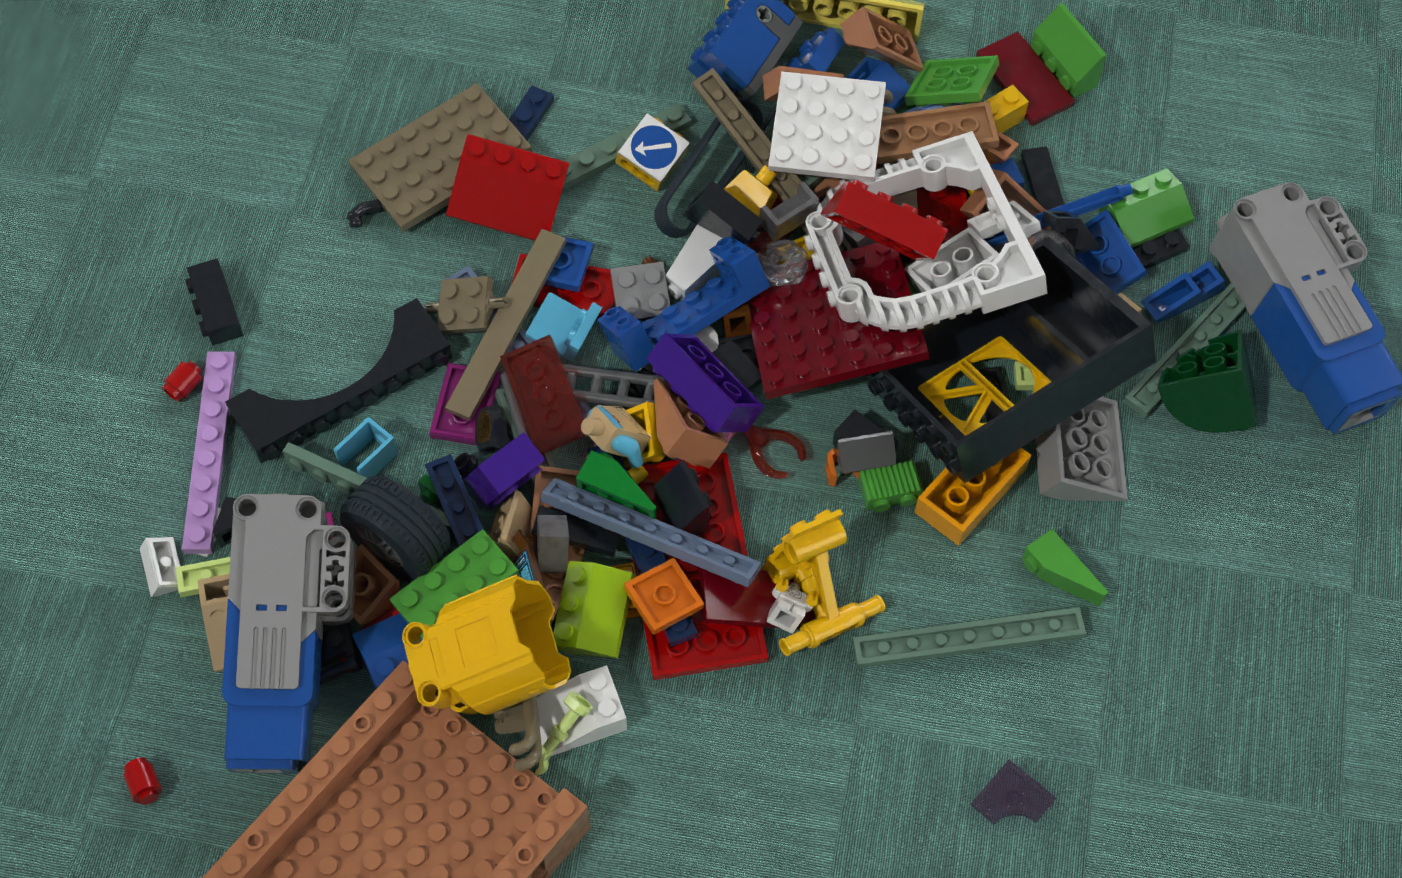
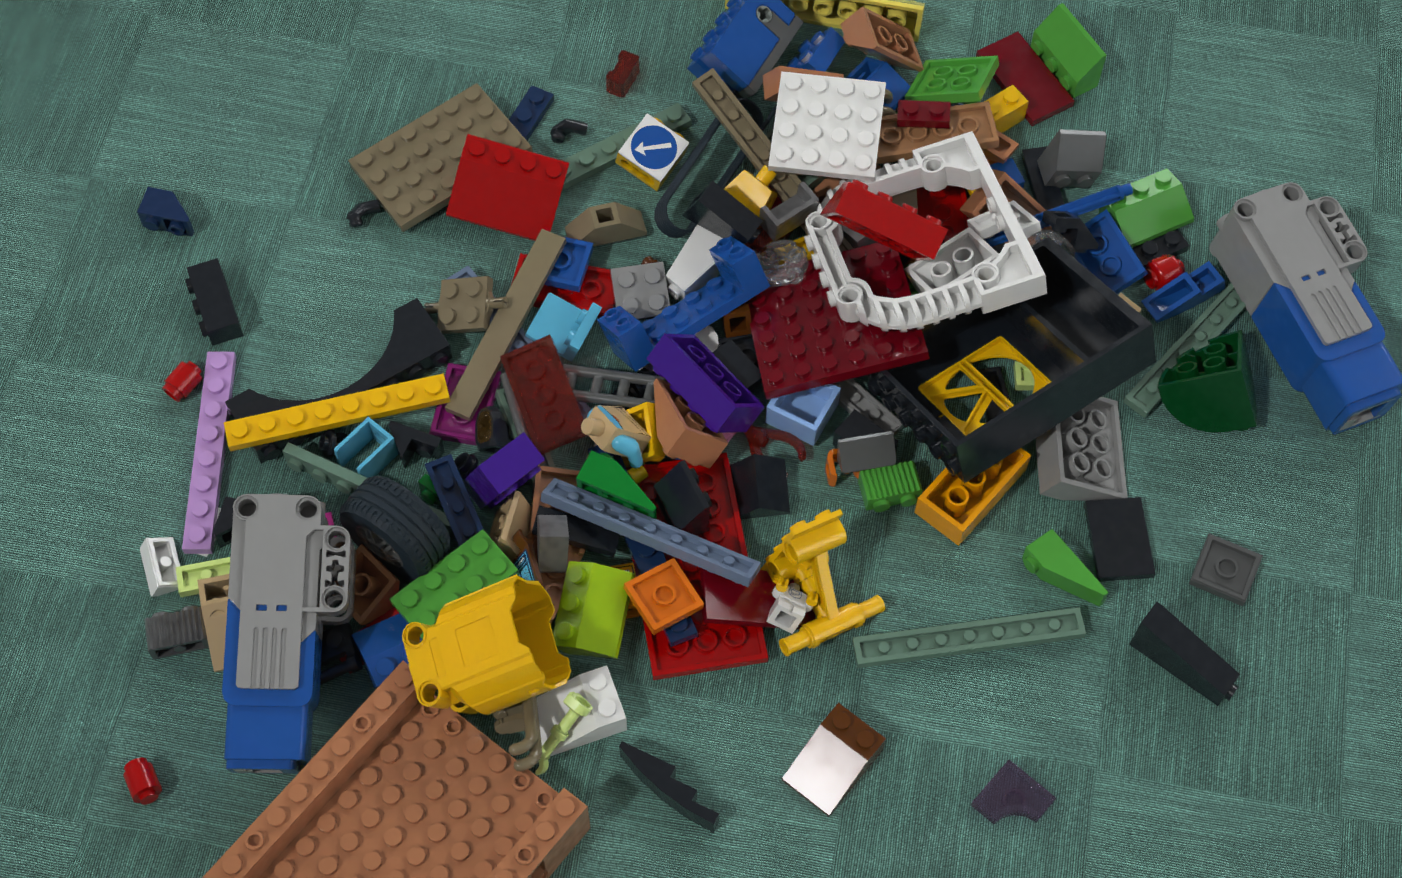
none -> dark blue slope [137,187,194,237]
none -> flat silver brick [144,606,209,660]
none -> yellow plate [223,373,450,452]
none -> black plate [319,429,347,457]
none -> black slope [389,421,444,468]
none -> black arm [550,119,588,144]
none -> dark tan slope [565,202,647,247]
none -> clear red piece [606,50,640,98]
none -> black slope [619,741,719,833]
none -> black slope [730,454,790,519]
none -> light blue piece [765,384,841,446]
none -> slope [782,702,886,817]
none -> light grey tile [832,378,904,436]
none -> dark red plate [897,100,951,129]
none -> dark grey slope [1037,129,1107,188]
none -> black tile [1084,497,1156,582]
none -> black slope [1129,602,1240,706]
none -> red head [1143,254,1185,291]
none -> dark grey plate [1188,533,1263,606]

